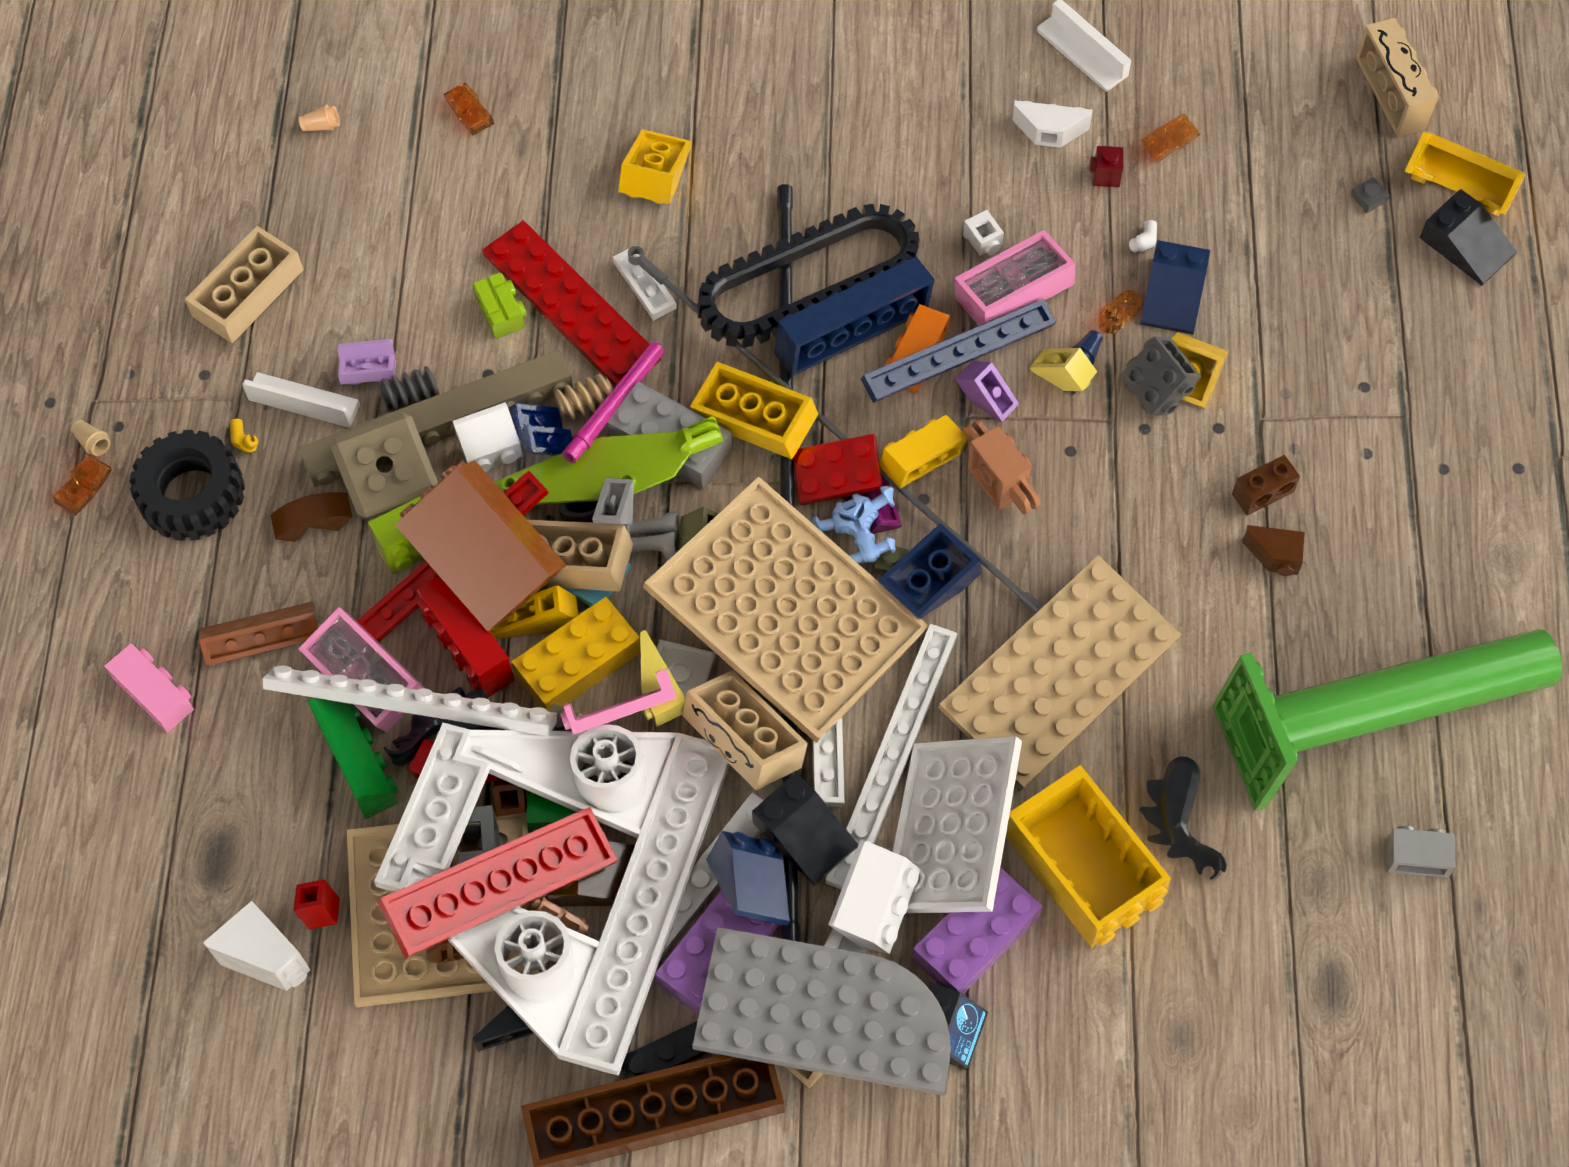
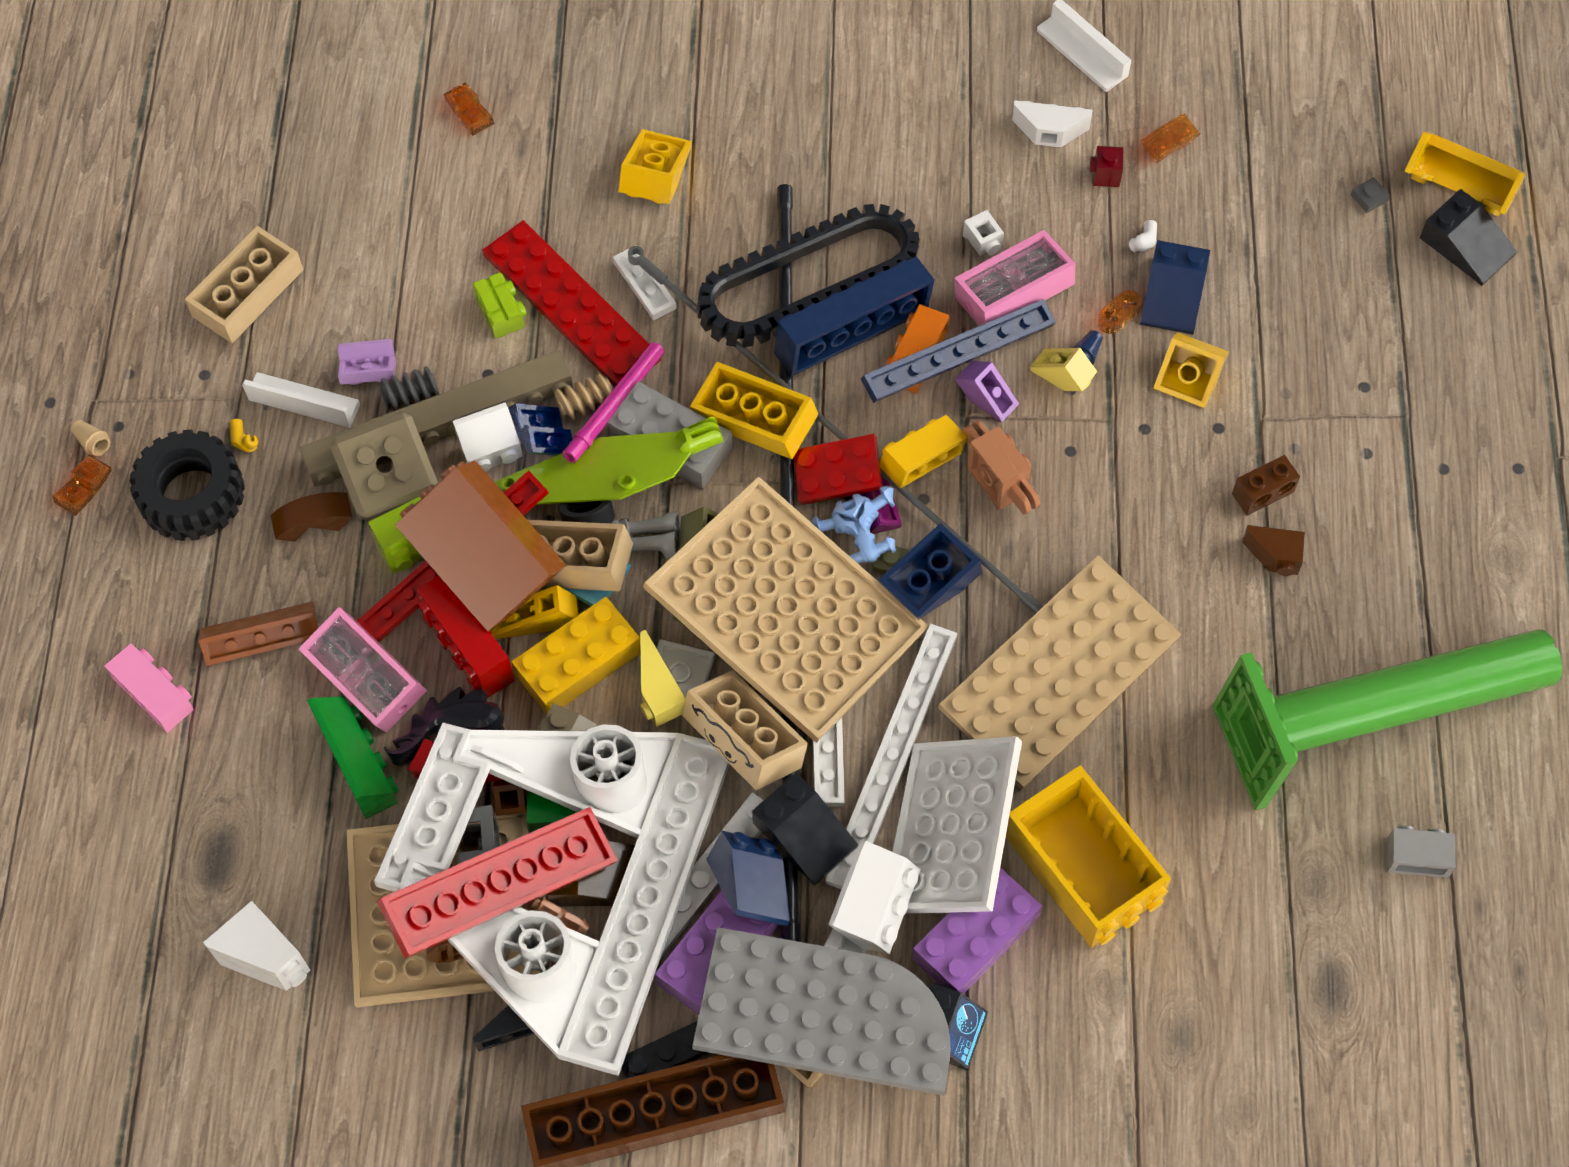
white plate [263,665,557,736] -> none
red brick [293,879,340,930] -> none
light nougat cone [299,105,340,132] -> none
bright pink panel [560,668,677,735] -> none
light grey slope [592,478,634,524] -> none
dark grey brick [1121,336,1201,415] -> none
black animal [1139,756,1227,880] -> none
tan brick [1356,18,1438,138] -> none

